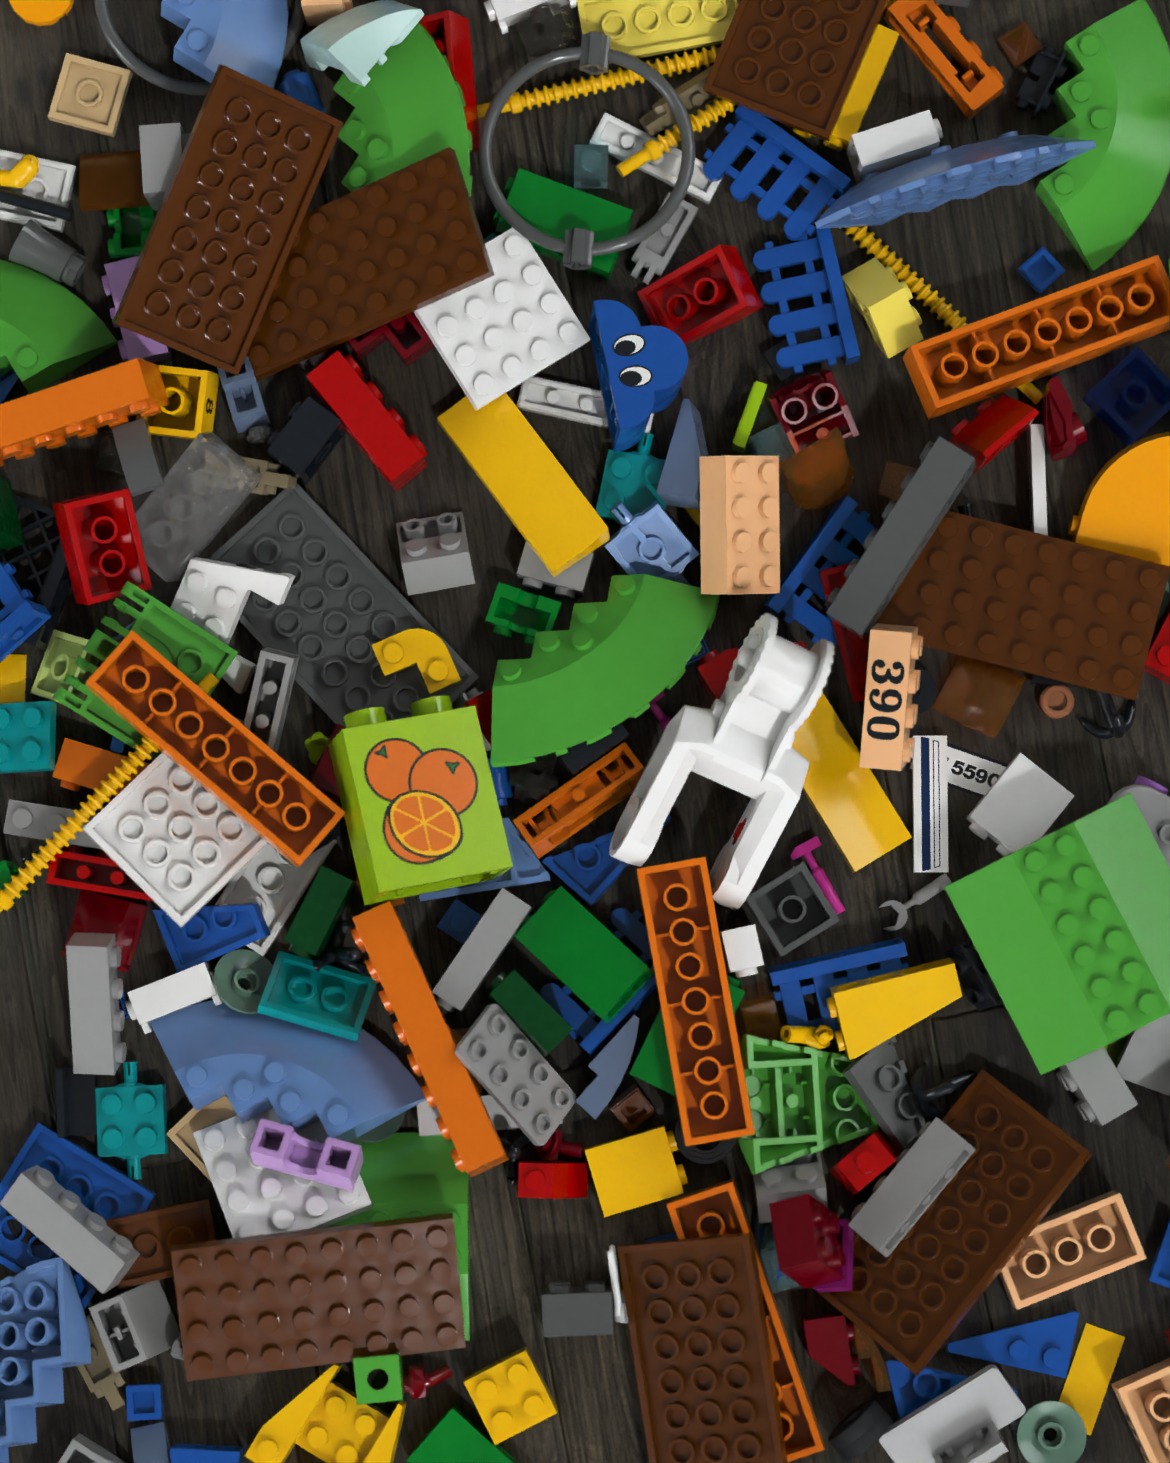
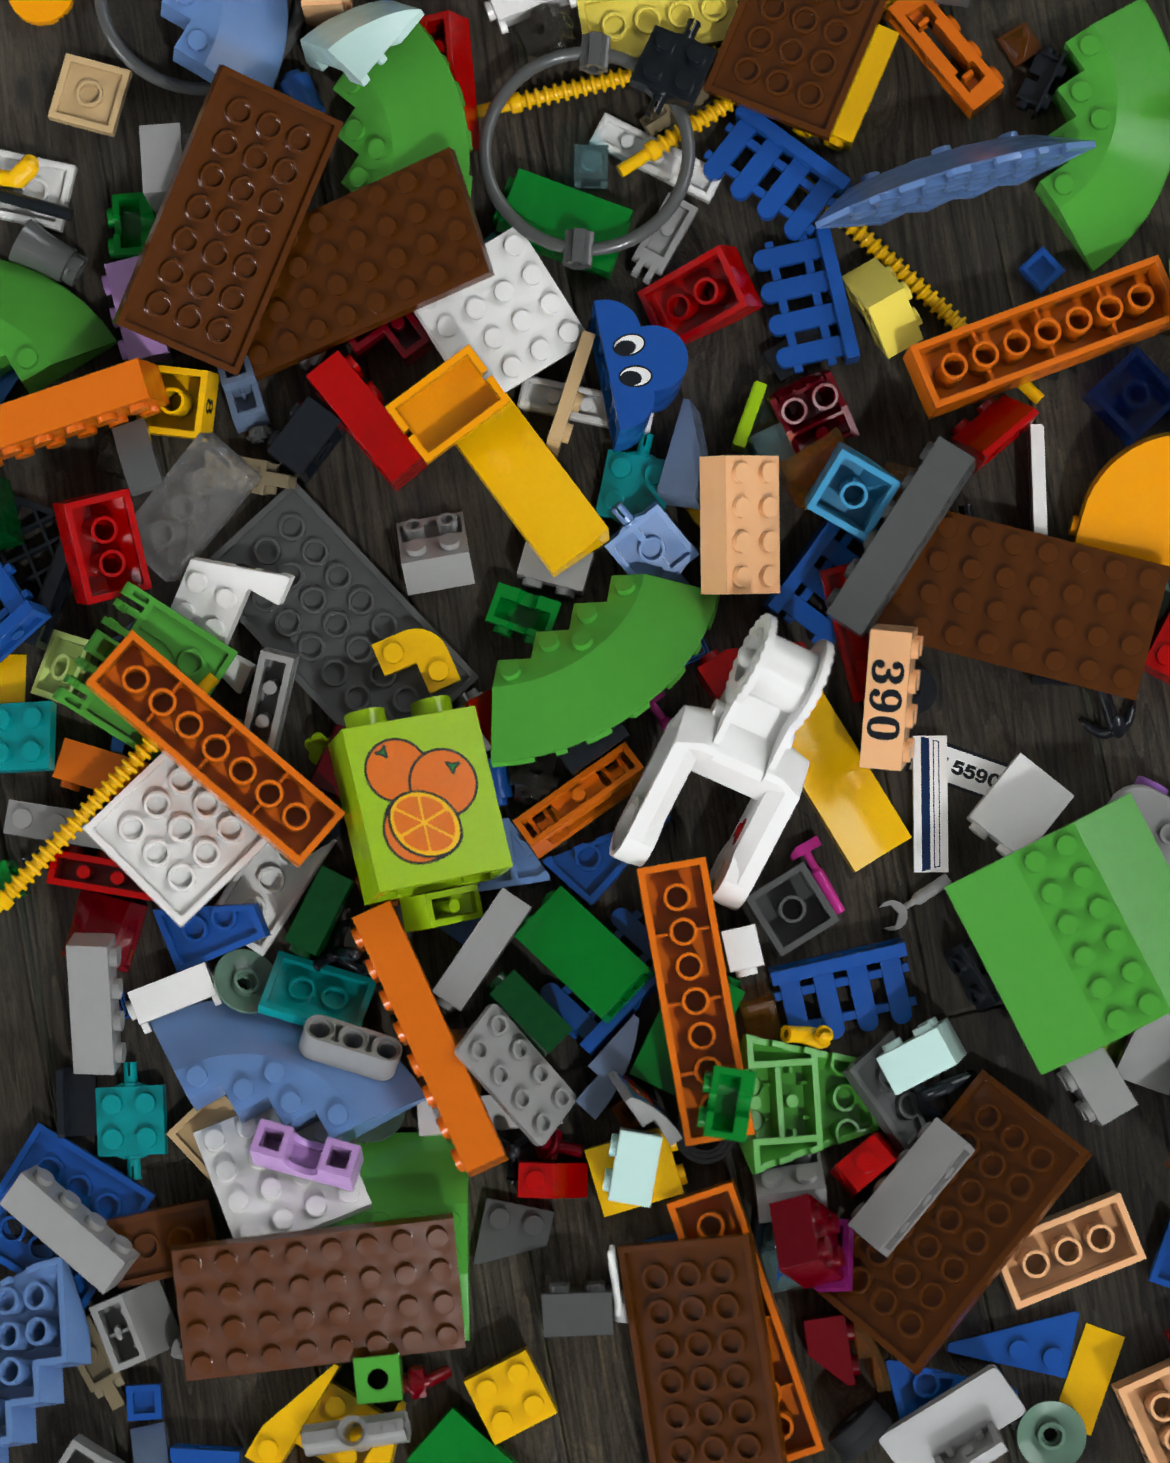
reddish brown slope [79,150,149,212] -> none
yellow slope [826,957,962,1060] -> none
white brick [846,110,943,184] -> none
clear orange slope [931,656,1026,739] -> none
nougat tile [1039,685,1074,719] -> none
dark red slope [1043,376,1088,462] -> none
none -> light grey beam [299,1015,402,1081]
none -> light grey piece [301,1410,412,1457]
none -> light orange piece [385,344,511,465]
none -> lime slope [399,883,483,932]
none -> dark grey wing [473,1197,554,1265]
none -> tan wing [546,330,596,459]
none -> light aqua brick [602,1127,662,1208]
none -> light grey slope [607,1070,682,1146]
none -> black plate [629,18,718,119]
none -> green cylinder [697,1065,757,1143]
none -> dark azure slope [804,441,902,541]
none -> light aqua brick [876,1016,967,1095]

